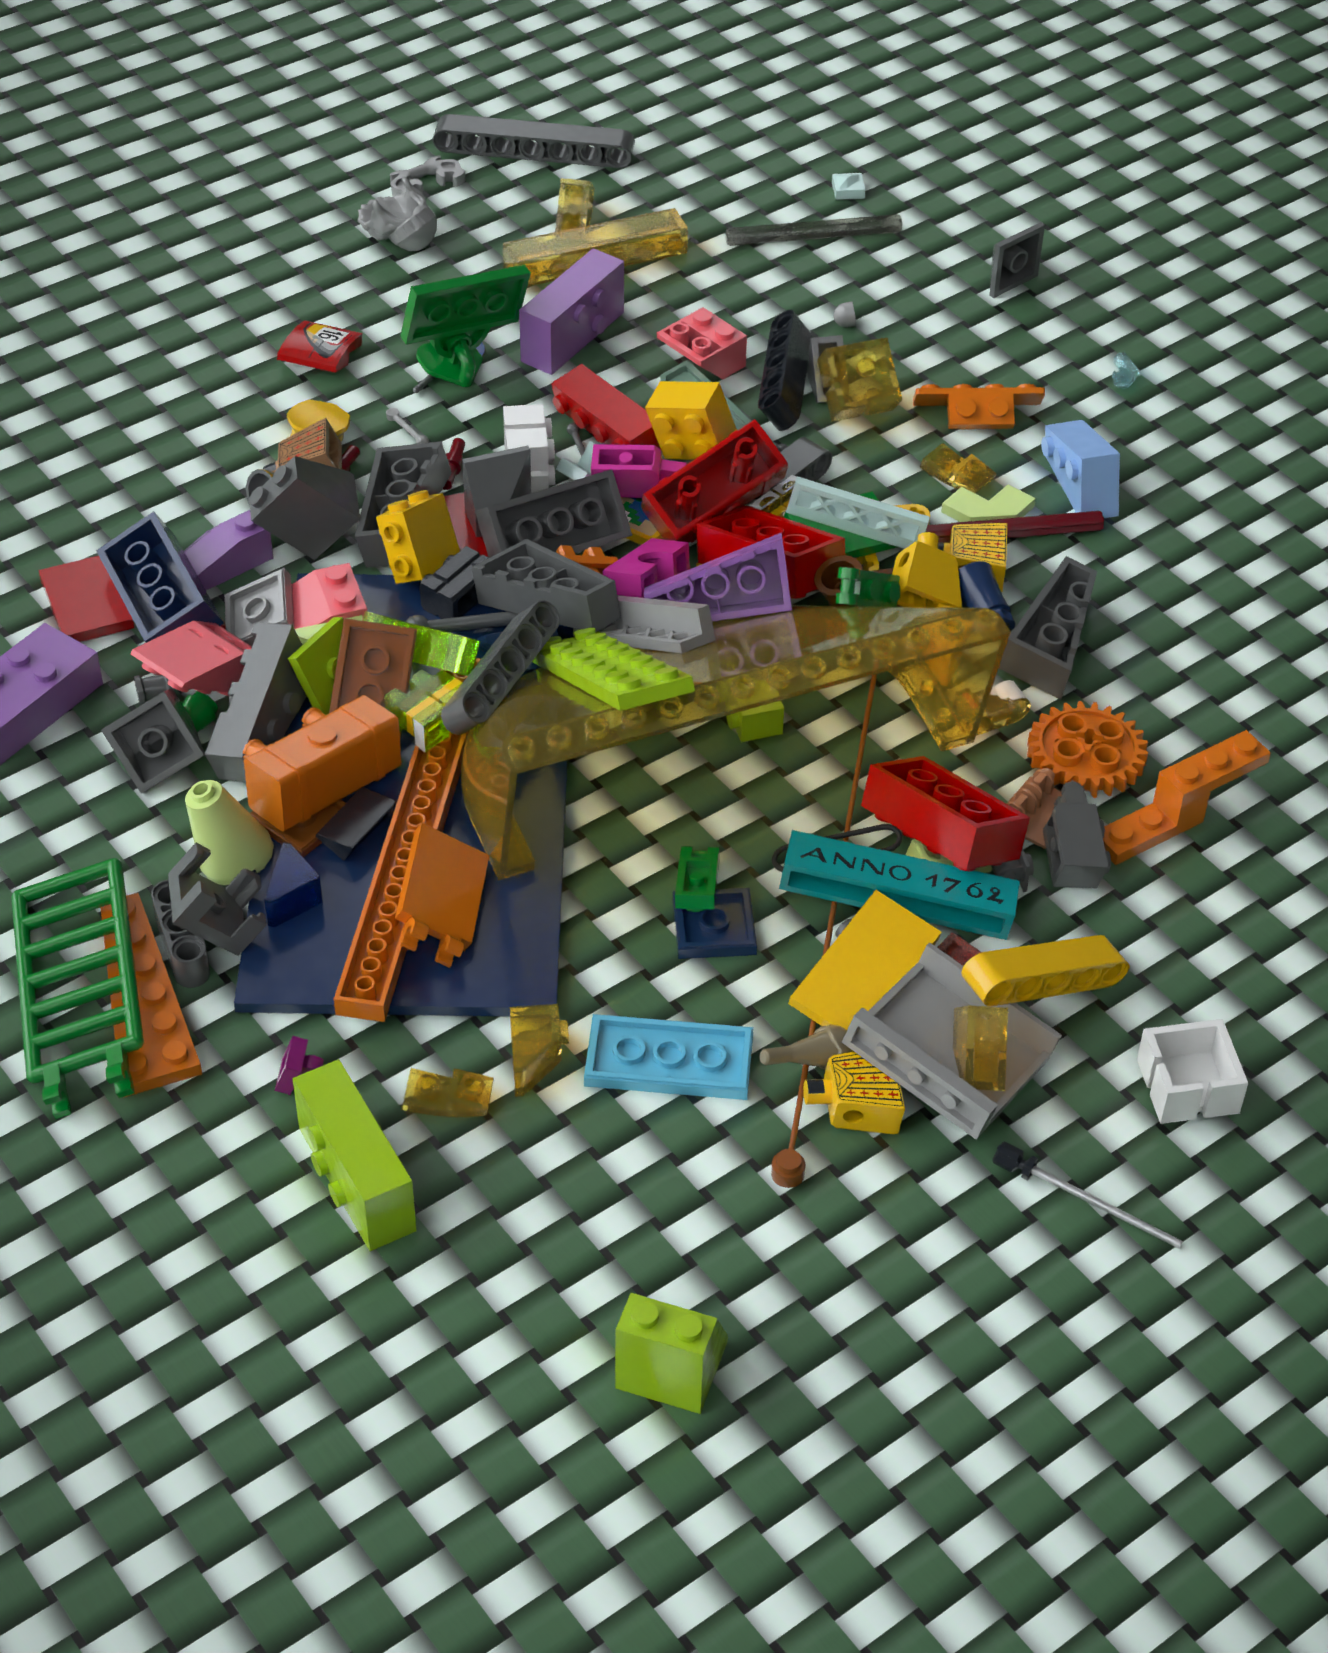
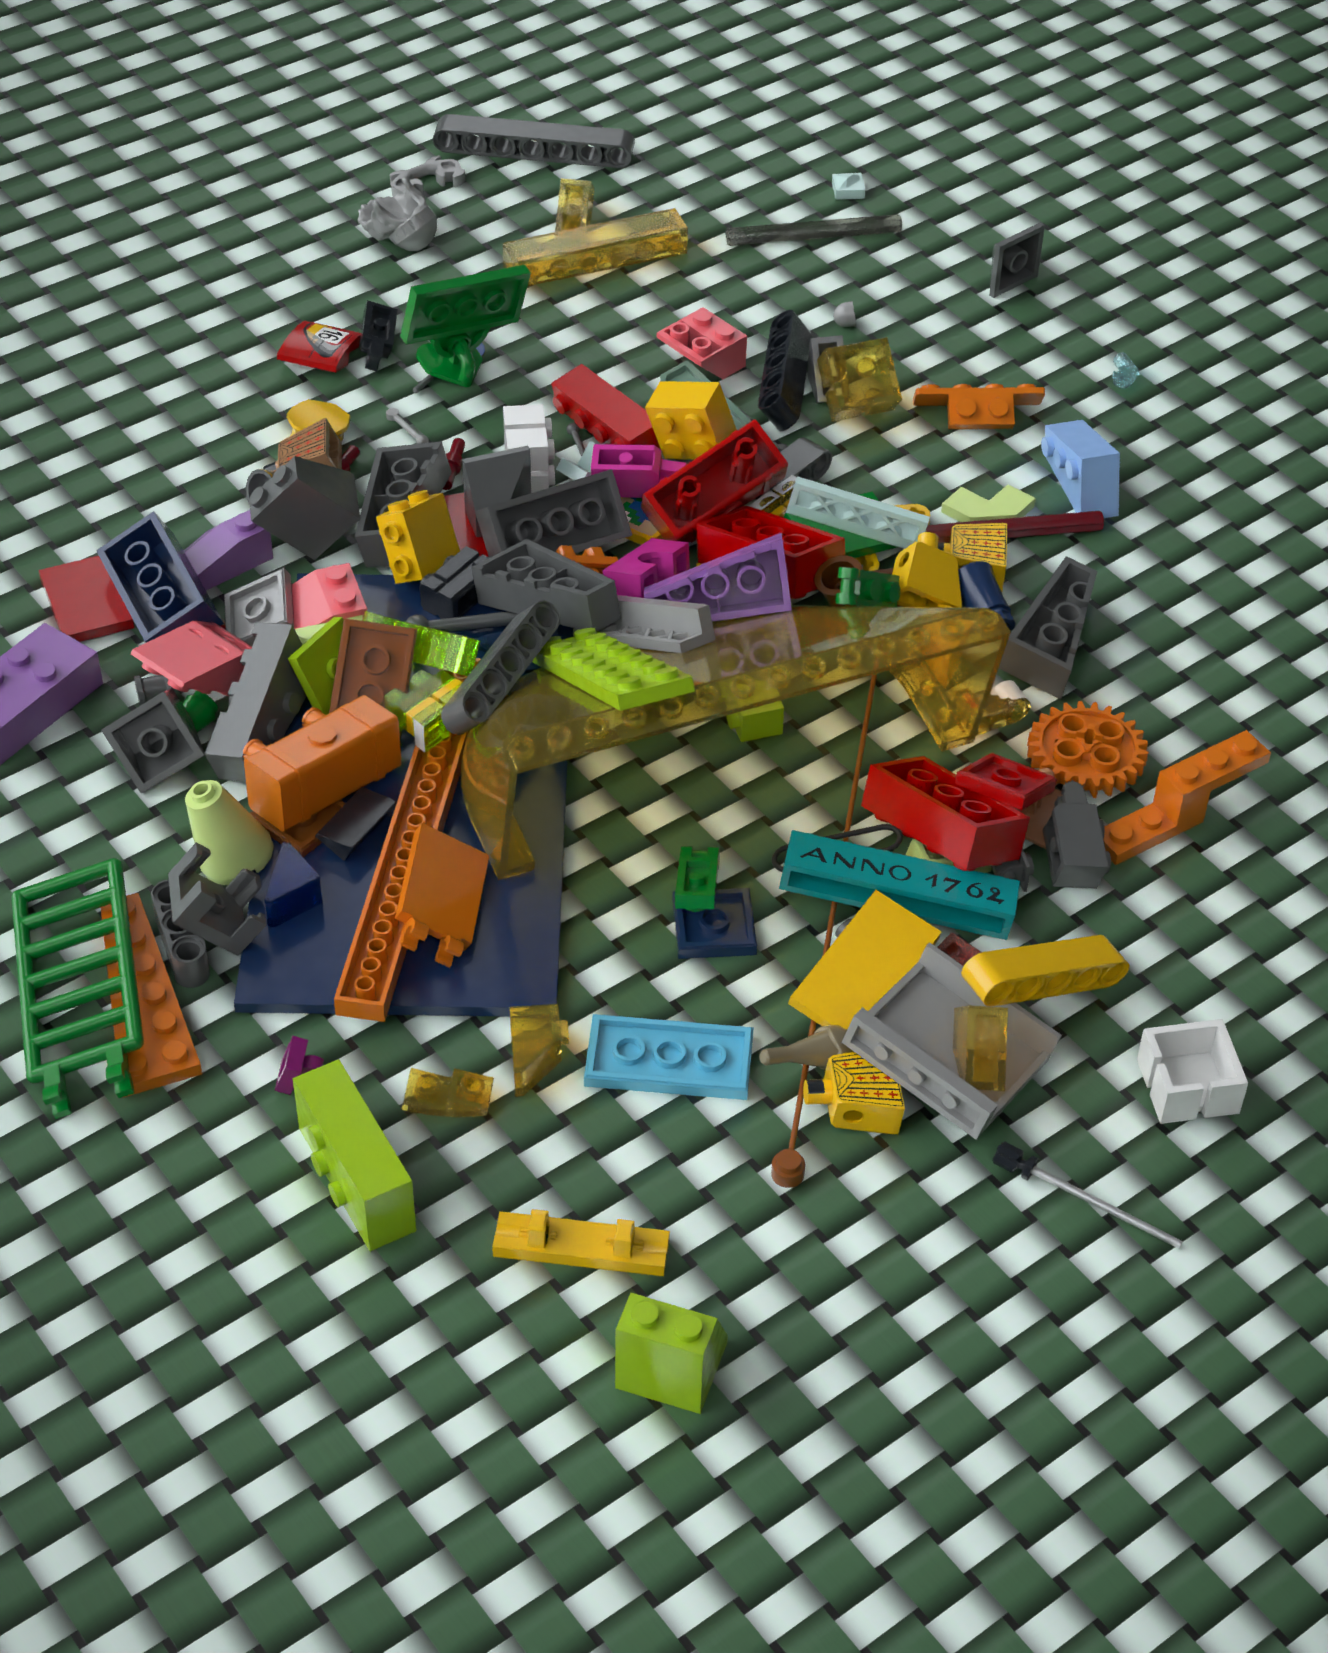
medium lavender brick [519,248,624,375] -> none
clear yellow slope [920,443,997,494] -> none
none -> black hinge [359,300,398,372]
none -> yellow hinge [492,1209,670,1276]
none -> red tile [954,753,1057,810]

